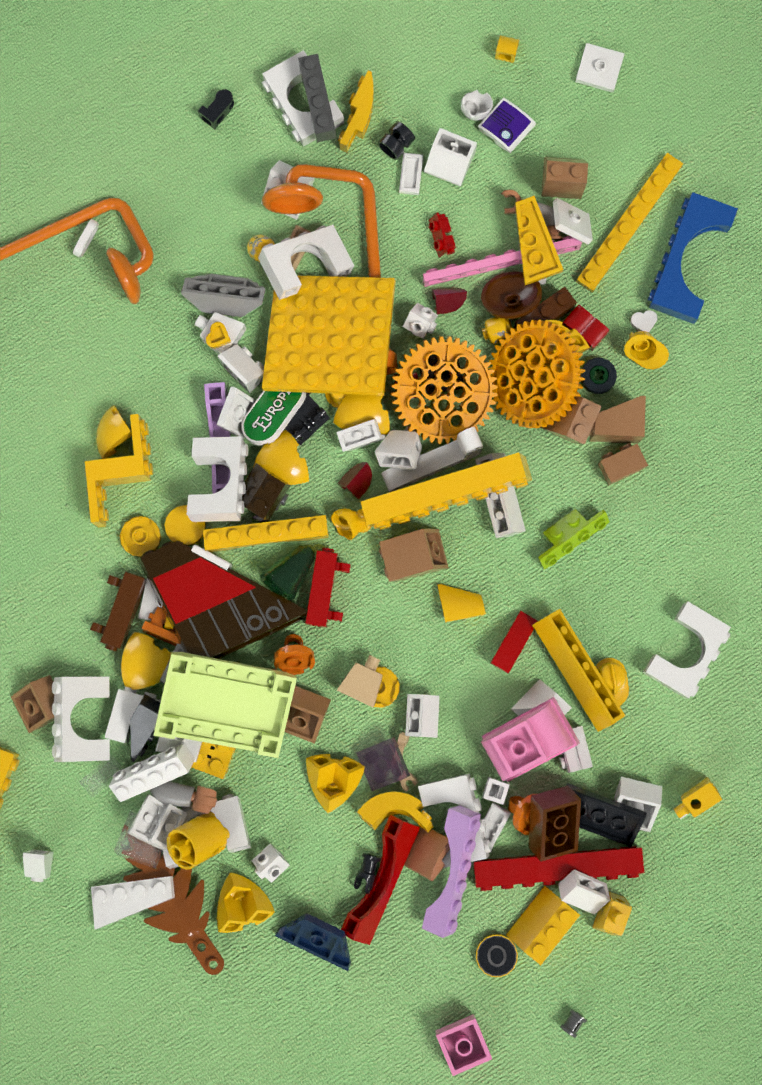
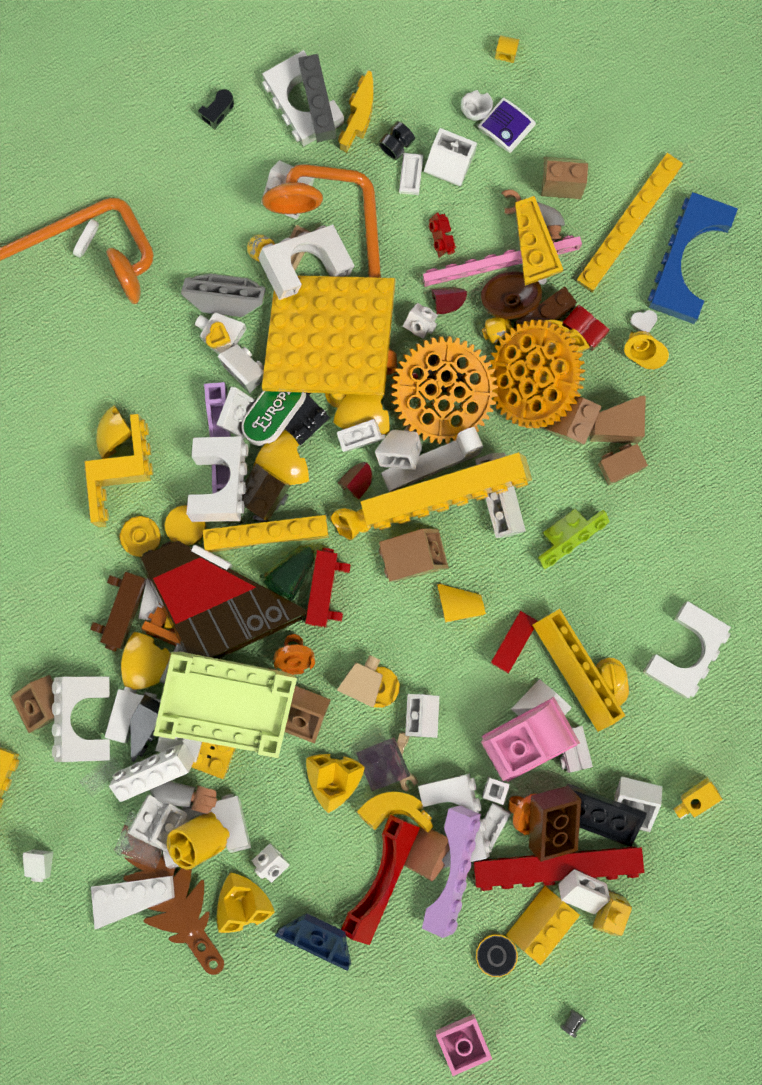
black piece [354,853,381,893] -> none
white plate [553,198,593,245] -> none
white plate [575,43,625,93] -> none
black bush [580,358,617,394] -> none

